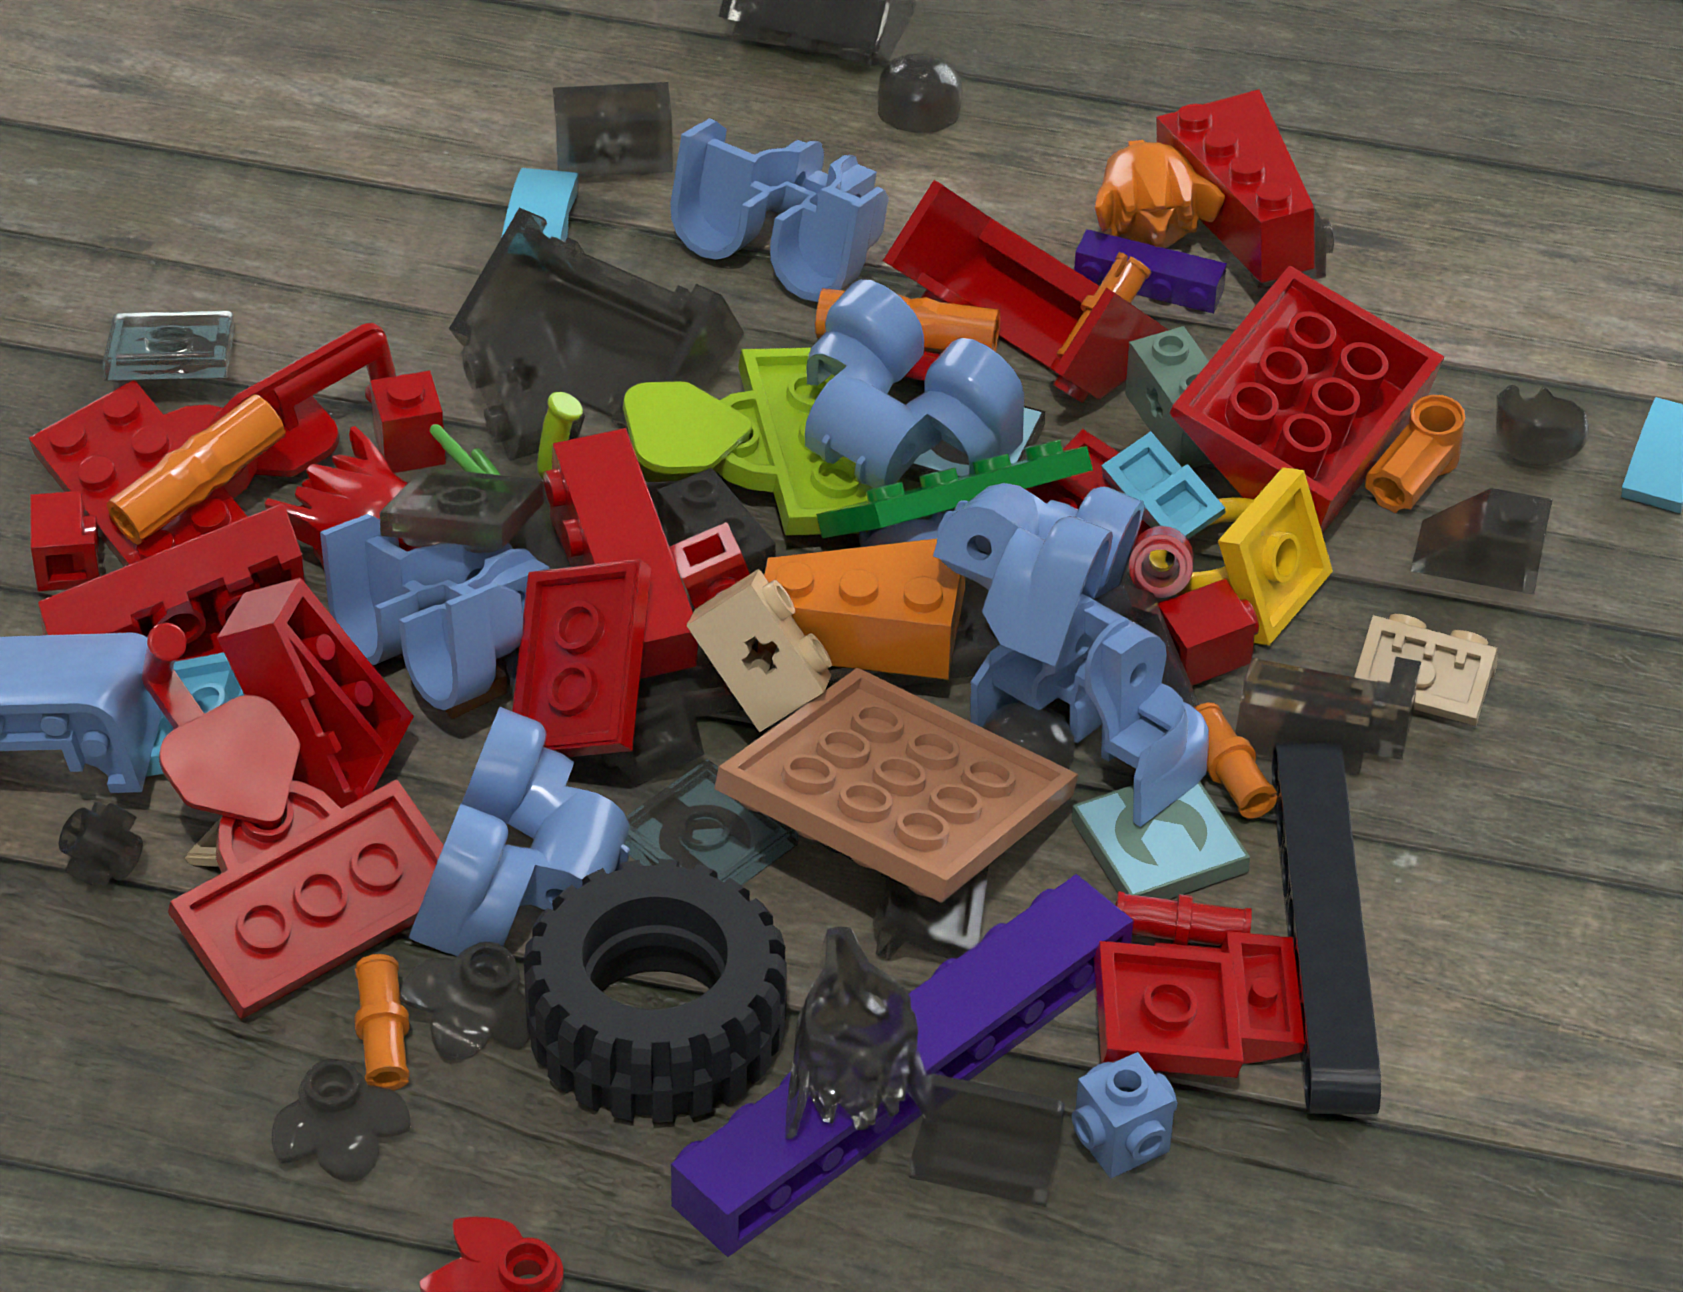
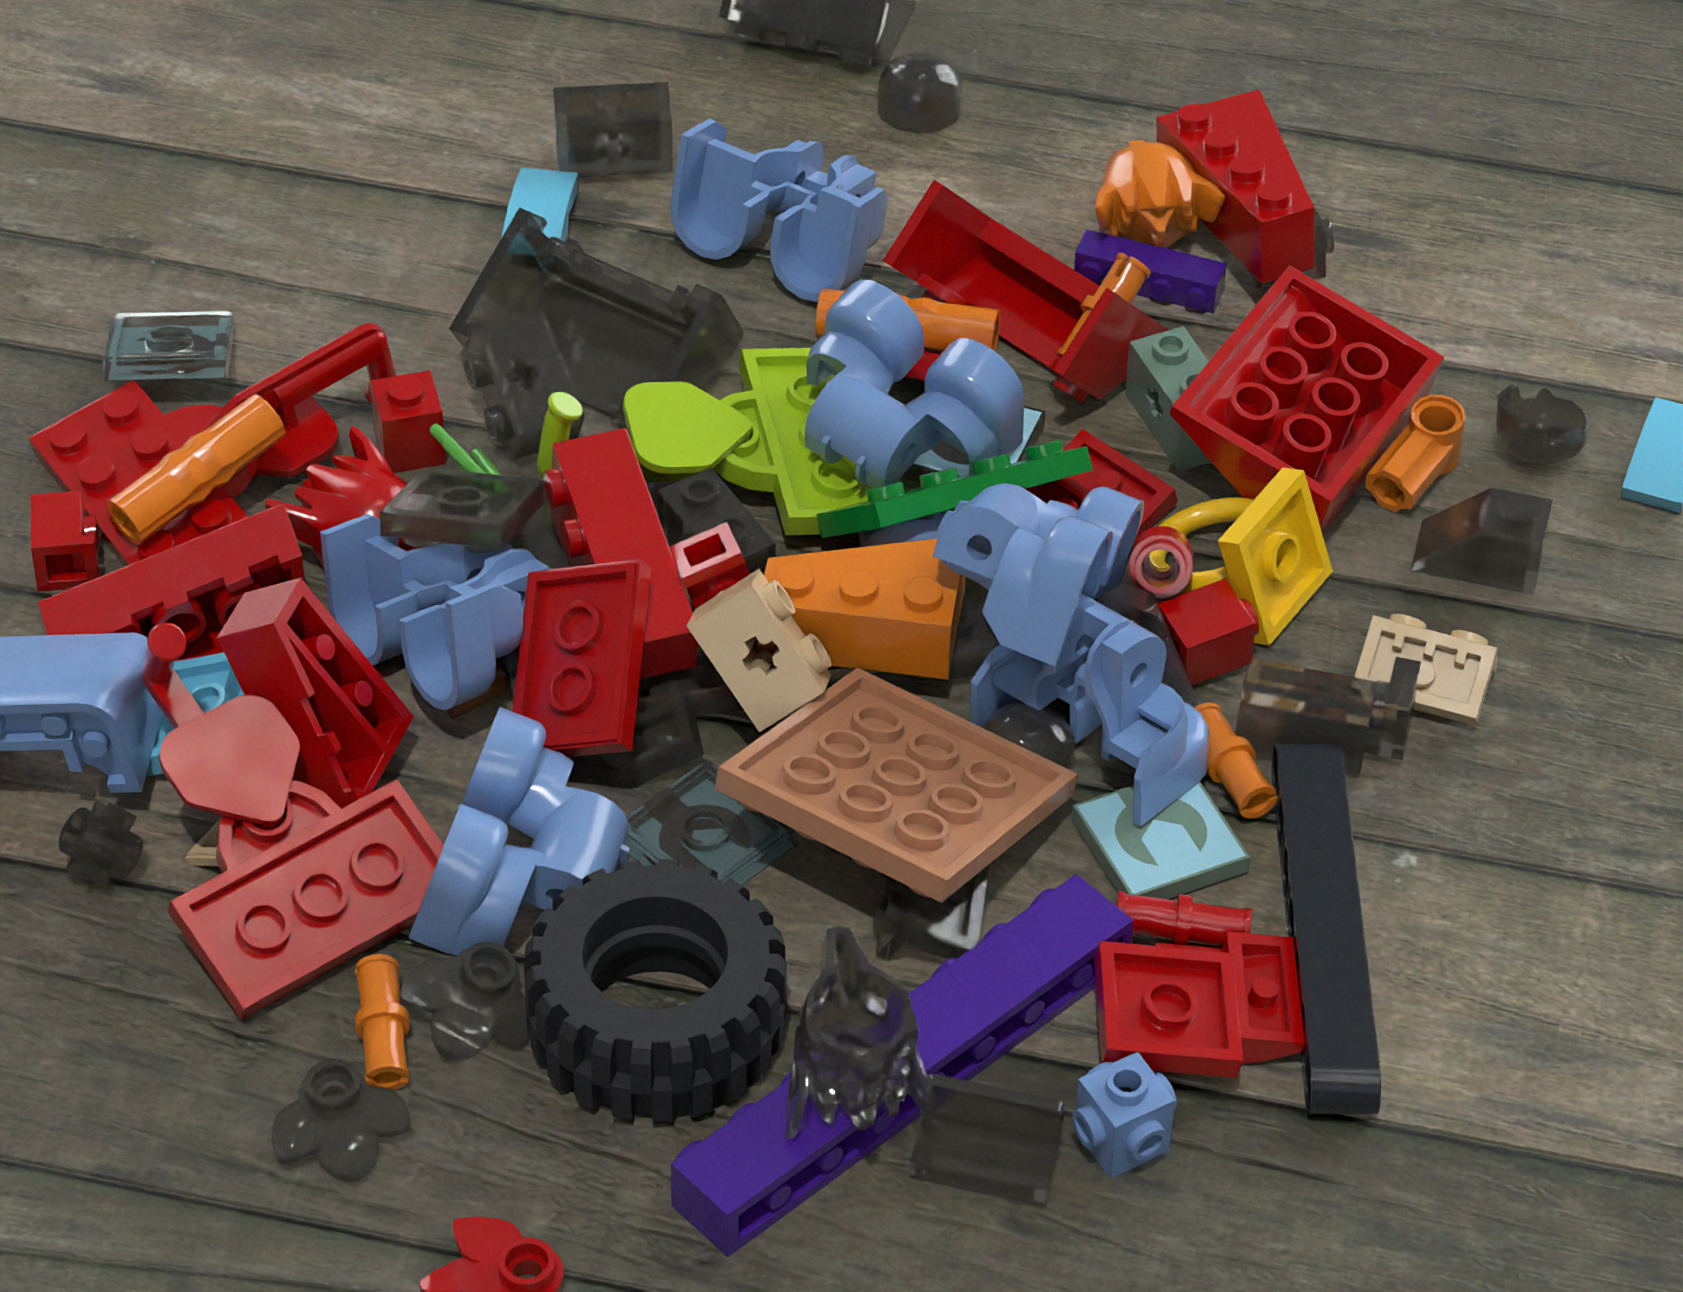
medium azure slope [1101,431,1226,539] -> none

